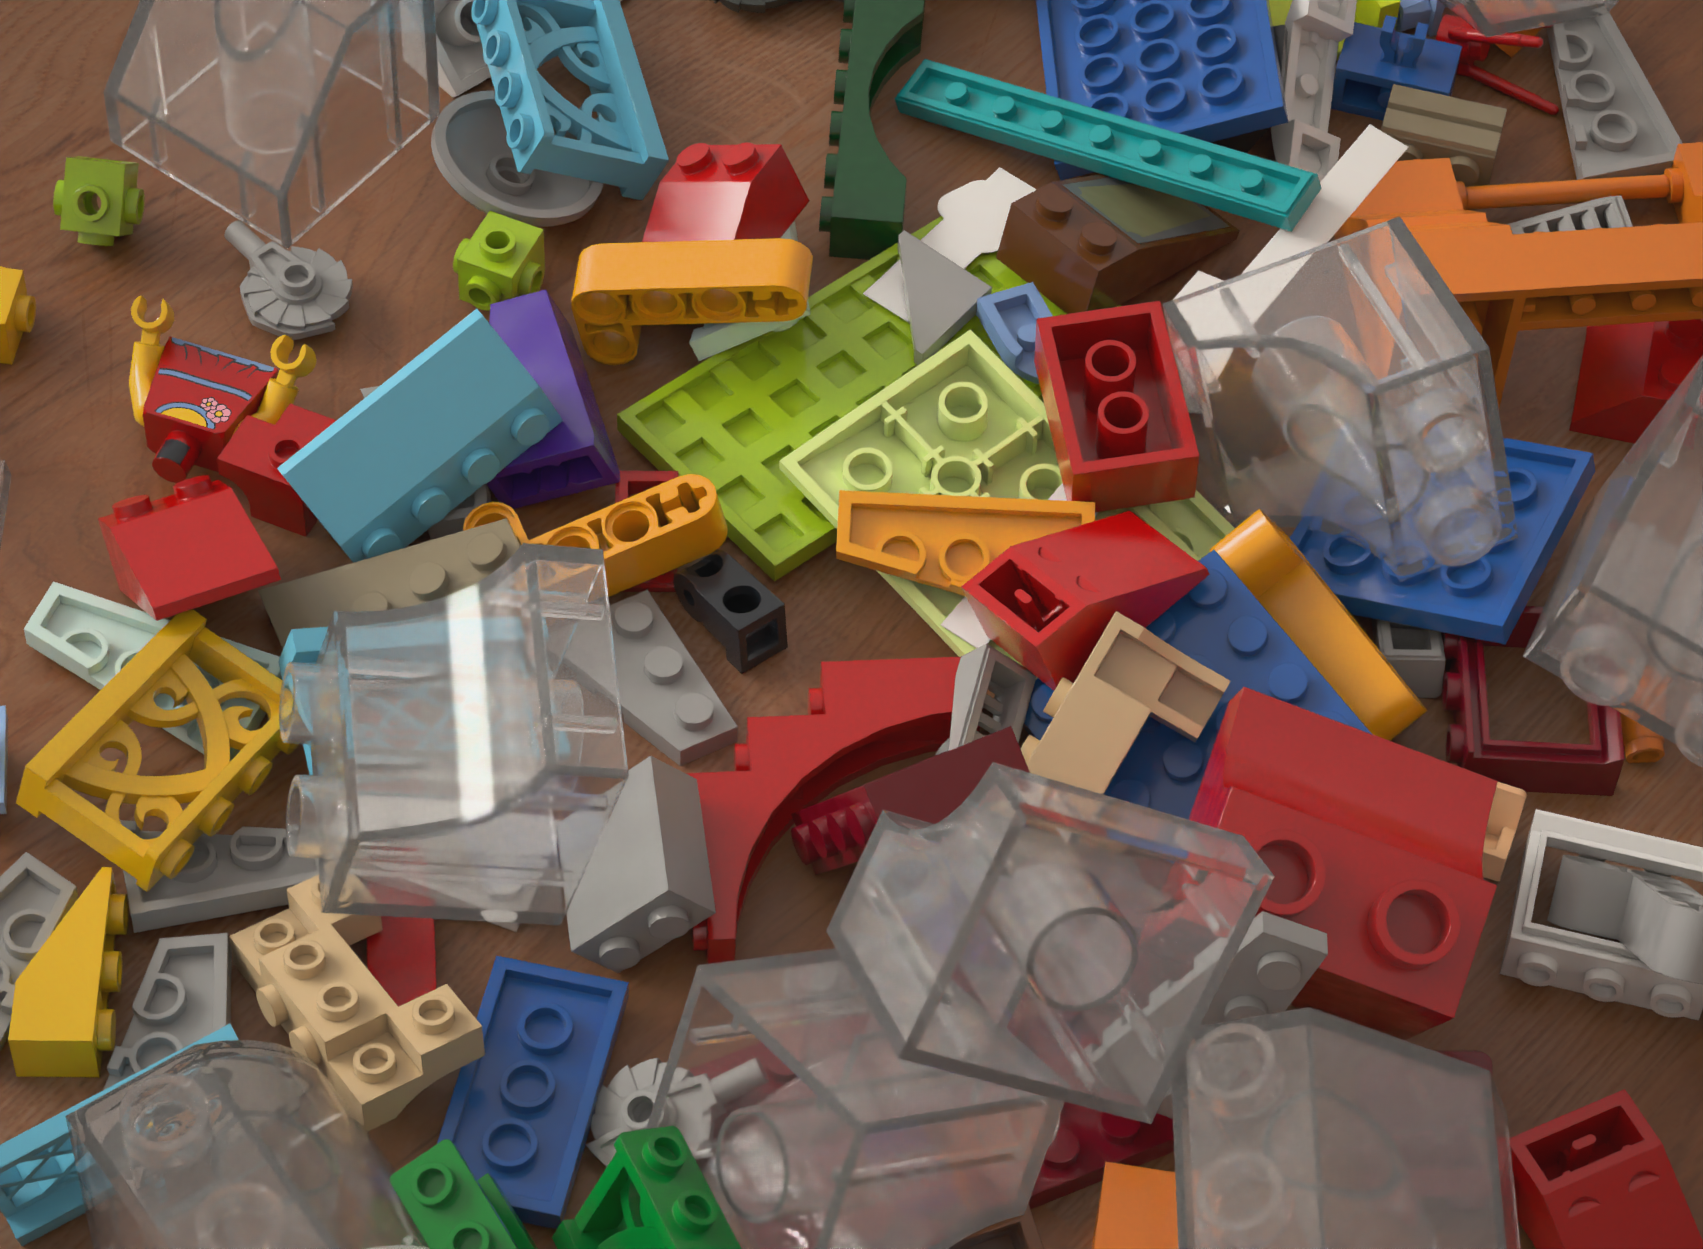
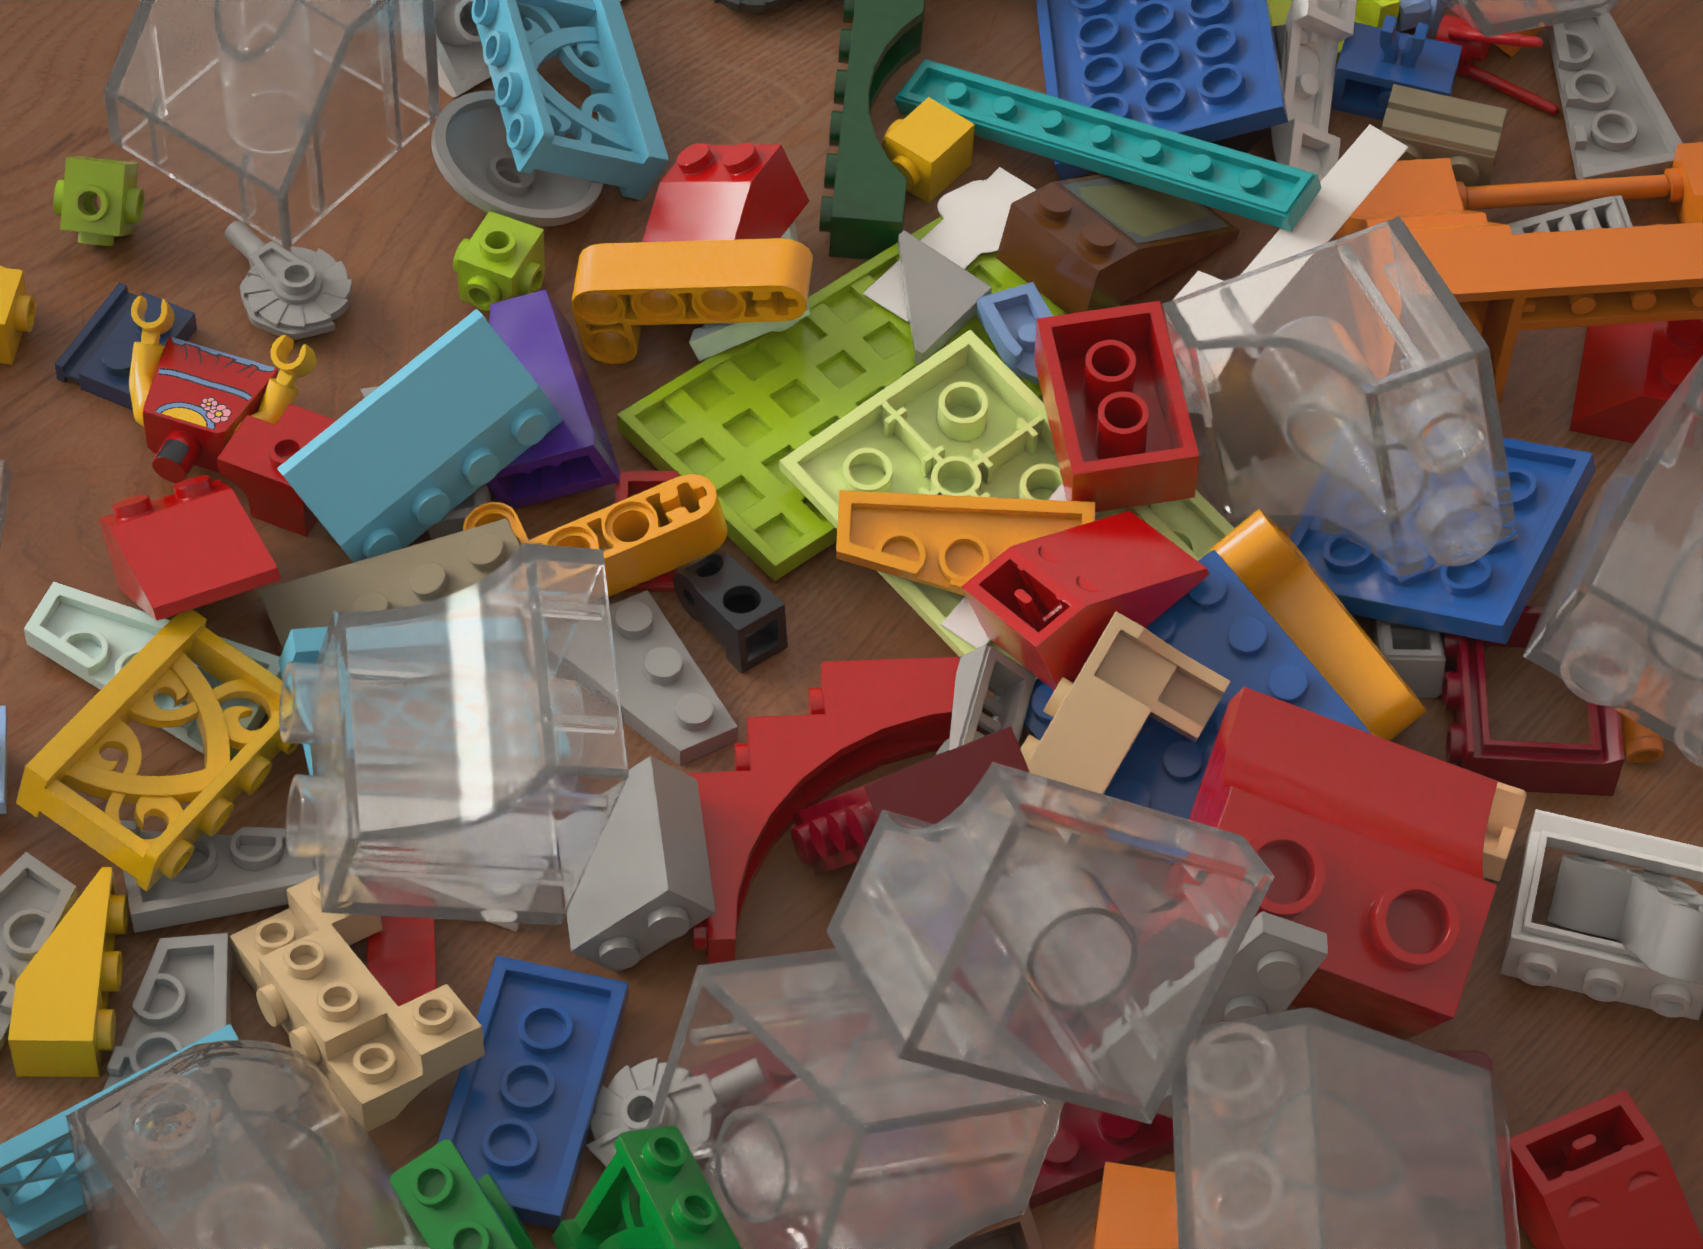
none -> dark blue plate [55,282,197,410]
none -> yellow brick [882,97,975,204]

